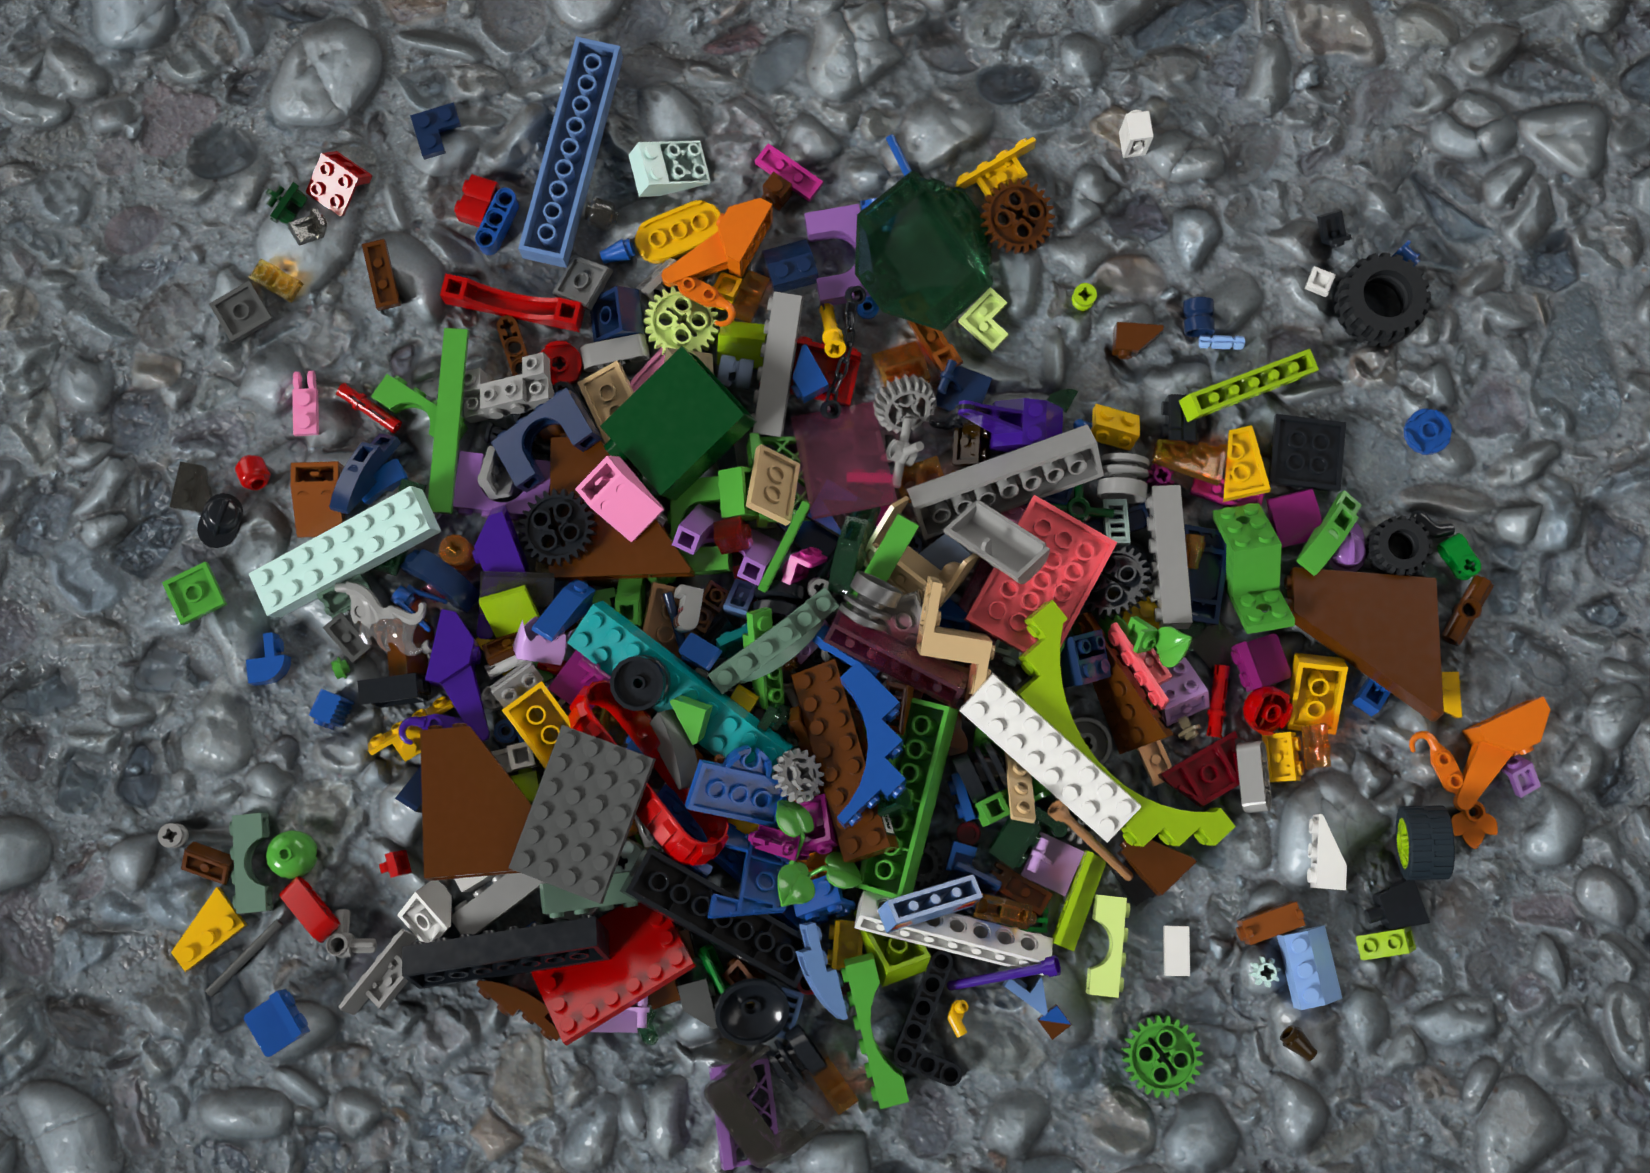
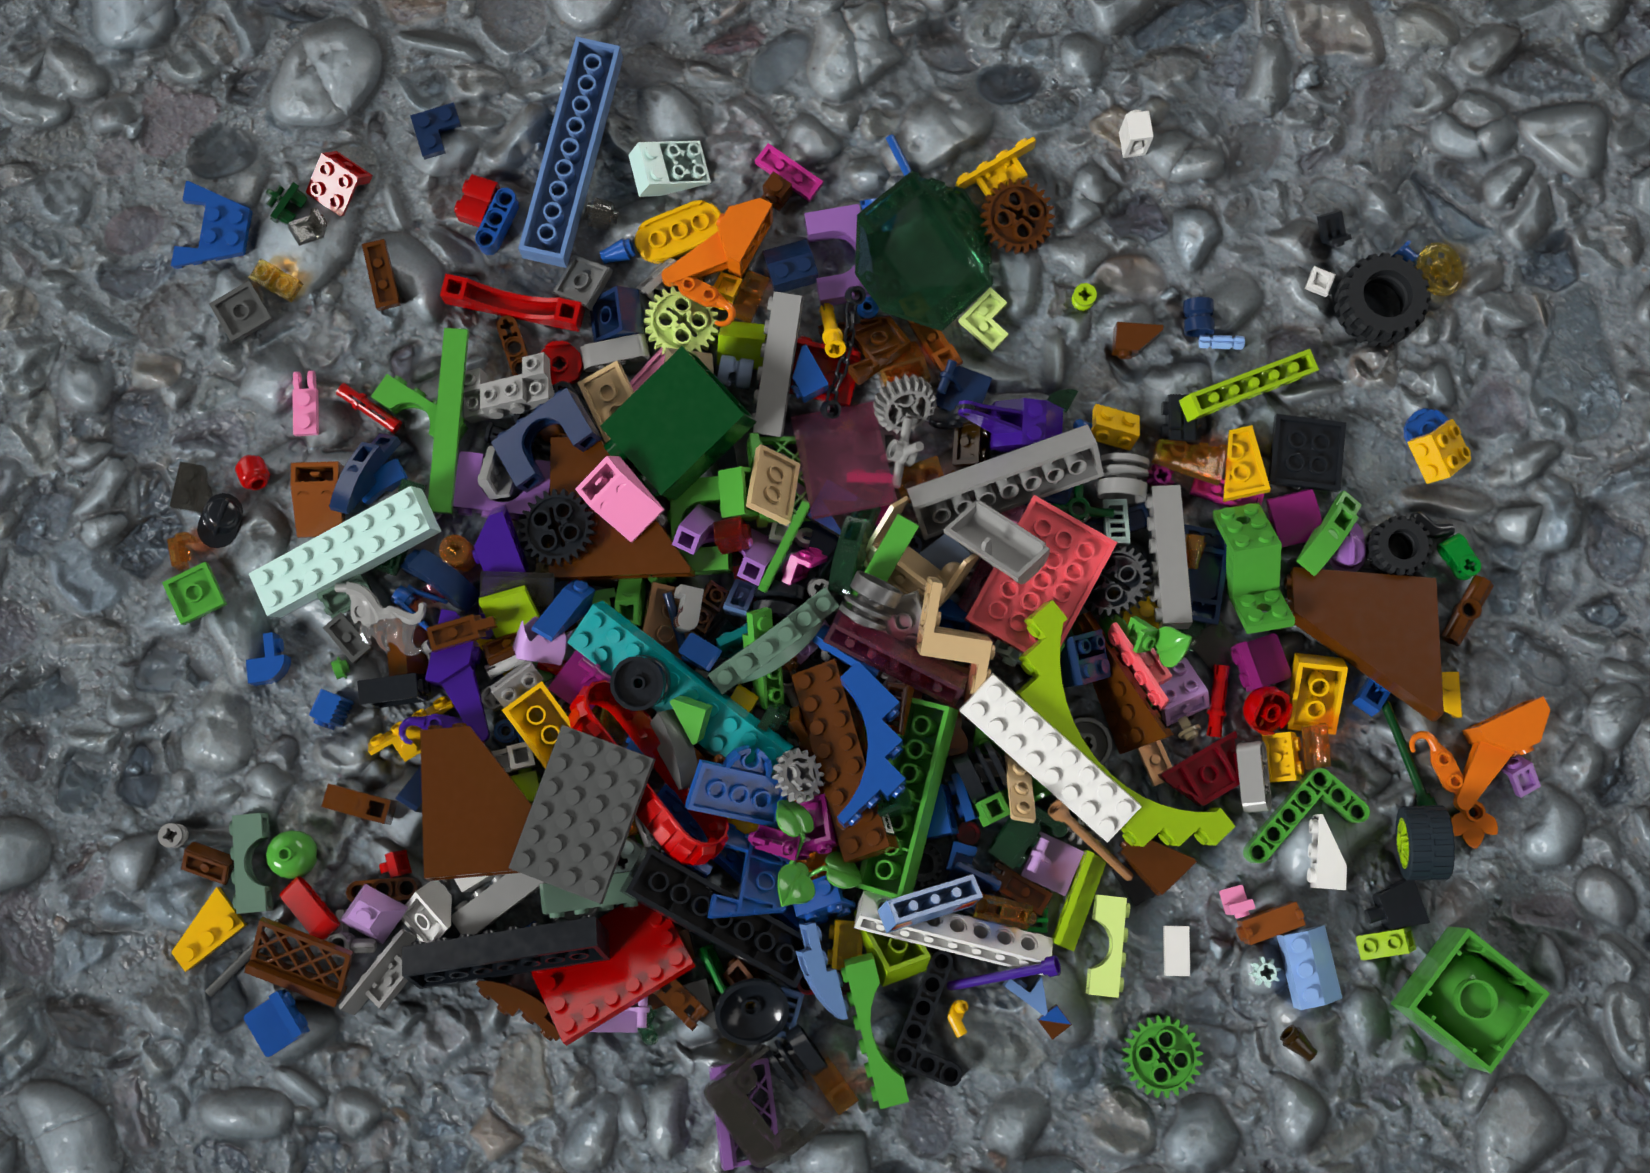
none -> clear orange bracket [167,532,198,570]
none -> blue wing [171,181,253,269]
none -> reddish brown fence [244,917,354,1007]
none -> reddish brown slope [321,783,398,825]
none -> lavender slope [340,884,408,944]
none -> reddish brown beam [346,877,422,902]
none -> reddish brown hinge [426,614,498,652]
none -> reddish brown plate [653,979,710,1031]
none -> light grey plate [768,522,813,548]
none -> reddish brown wing [818,315,911,385]
none -> blue brick [926,784,959,840]
none -> bright pink bracket [1219,885,1256,918]
none -> bright green beam [1243,768,1370,863]
none -> dark green piece [1382,700,1437,806]
none -> bright green piece [1390,927,1550,1074]
none -> yellow bracket [1407,419,1471,484]
none -> clear yellow plate [1417,242,1463,297]

